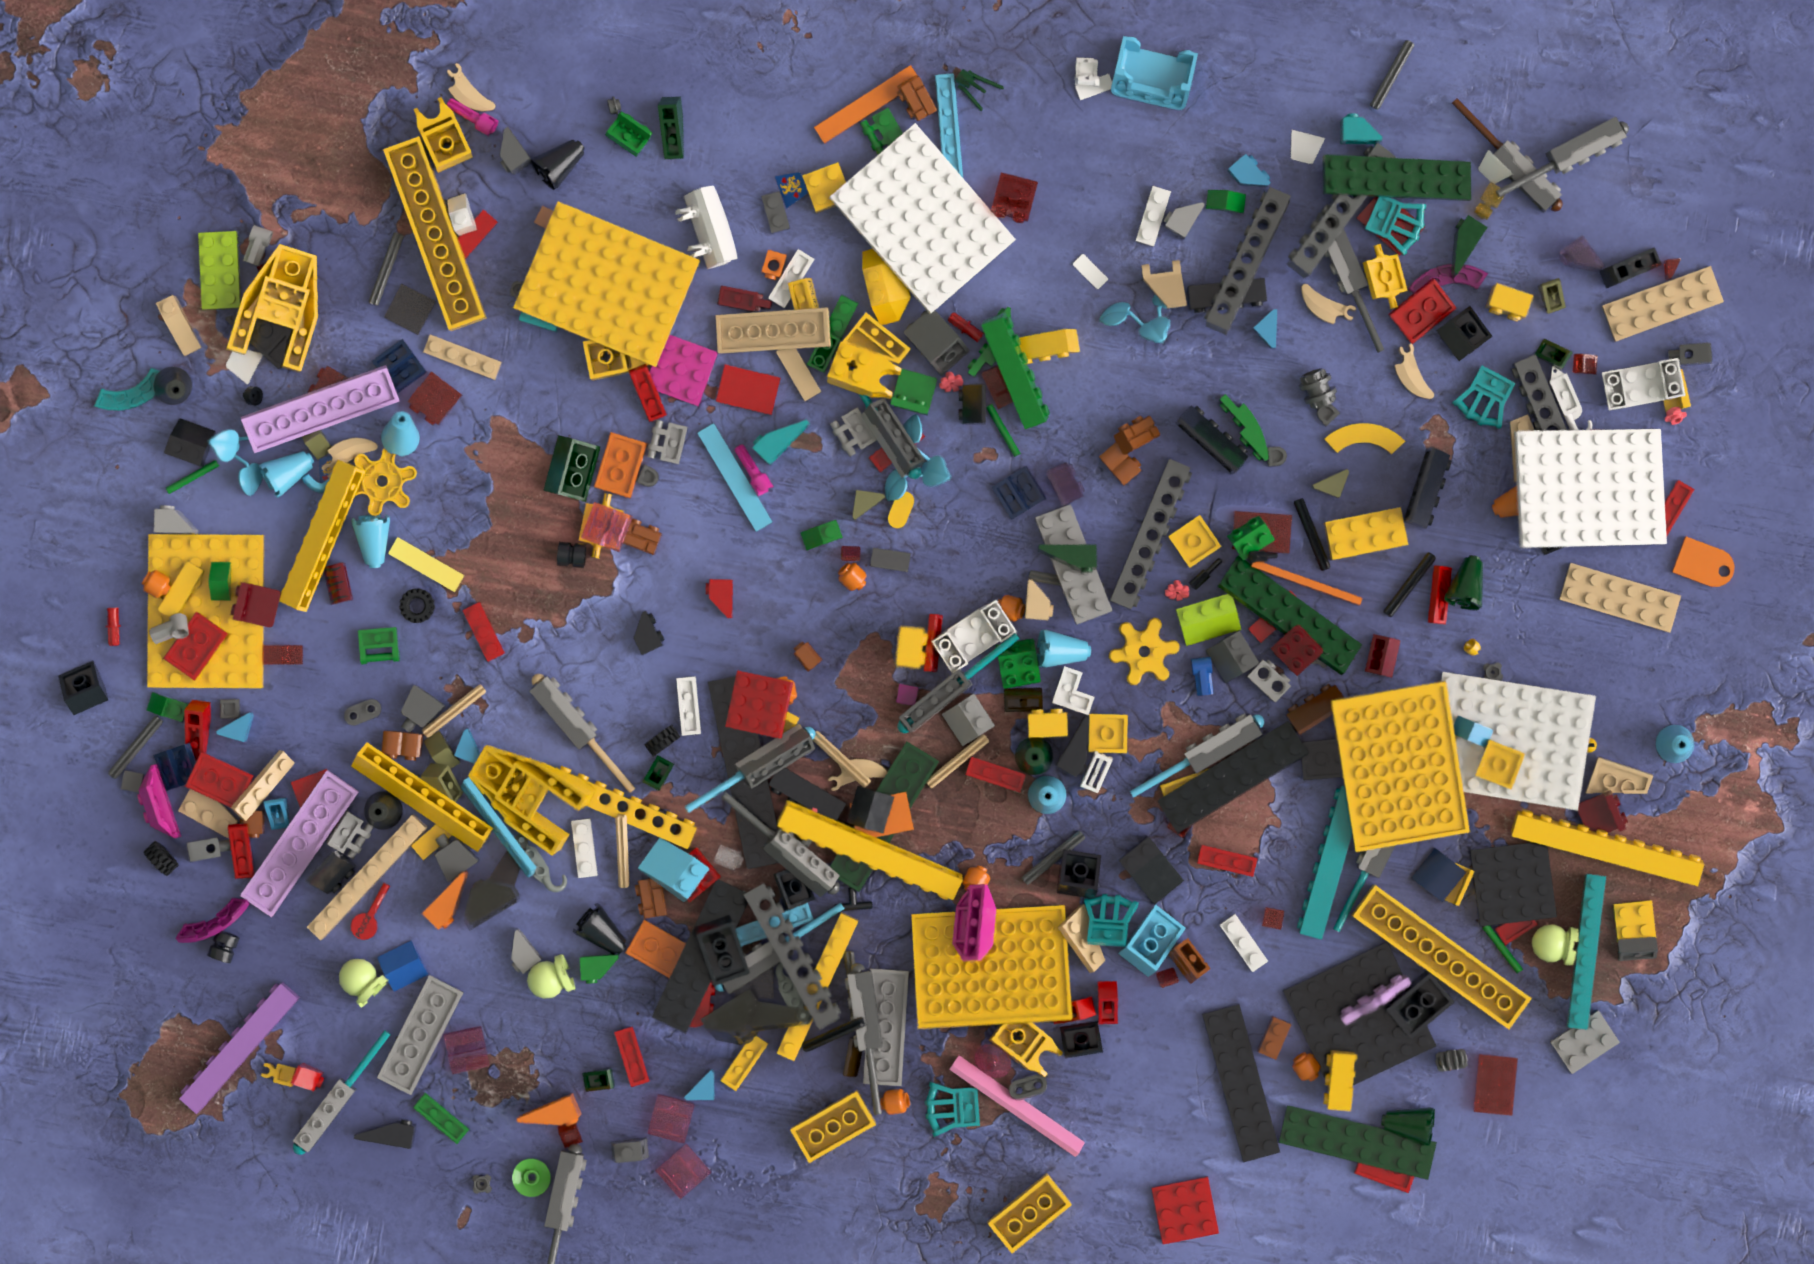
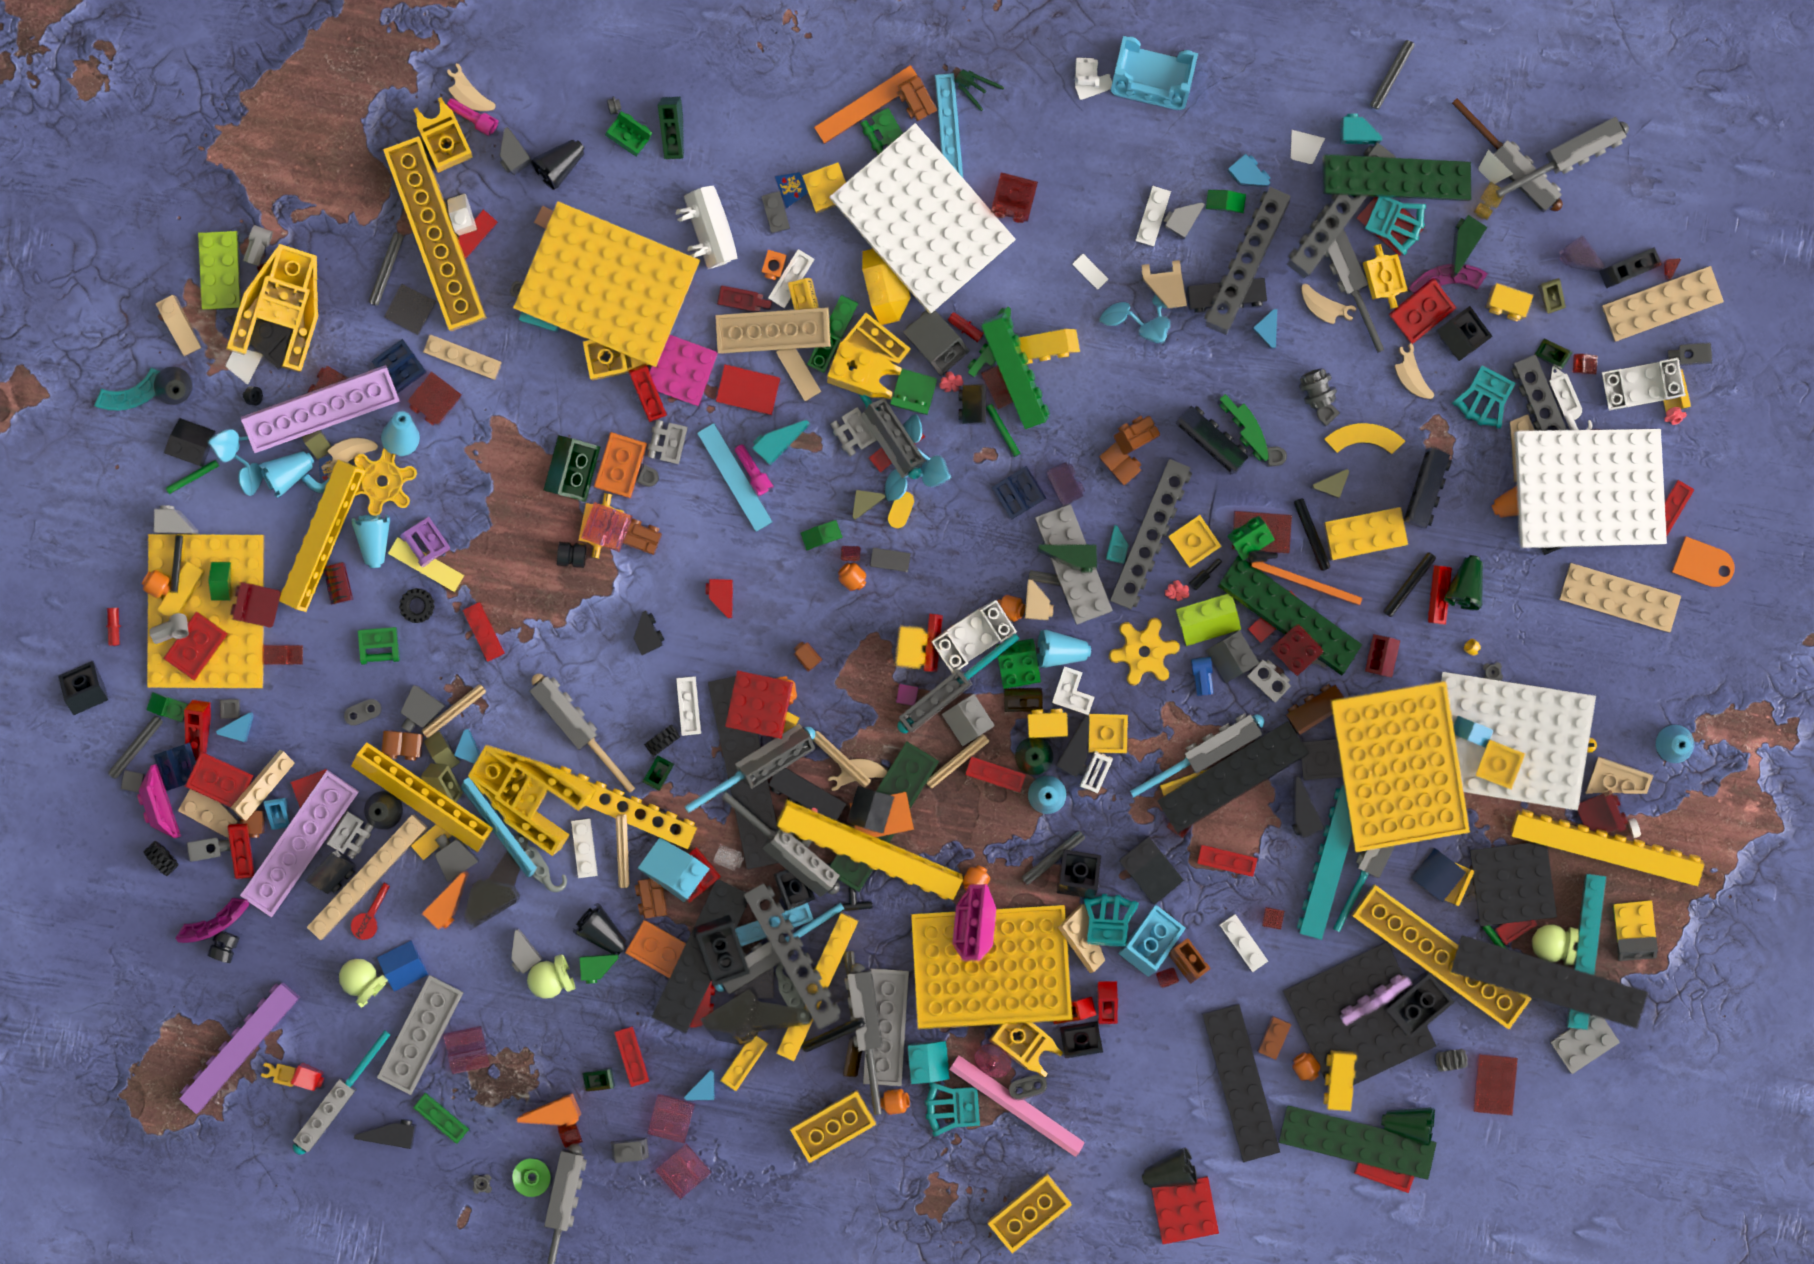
none -> black bar [170,535,183,593]
none -> medium lavender plate [400,517,450,567]
none -> teal slope [908,1041,950,1084]
none -> teal tile [1106,525,1129,564]
none -> pearl dark grey cone [1142,1148,1197,1188]
none -> black slope [1291,775,1324,838]
none -> black plate [1451,935,1648,1029]
none -> white tile [1628,818,1641,838]

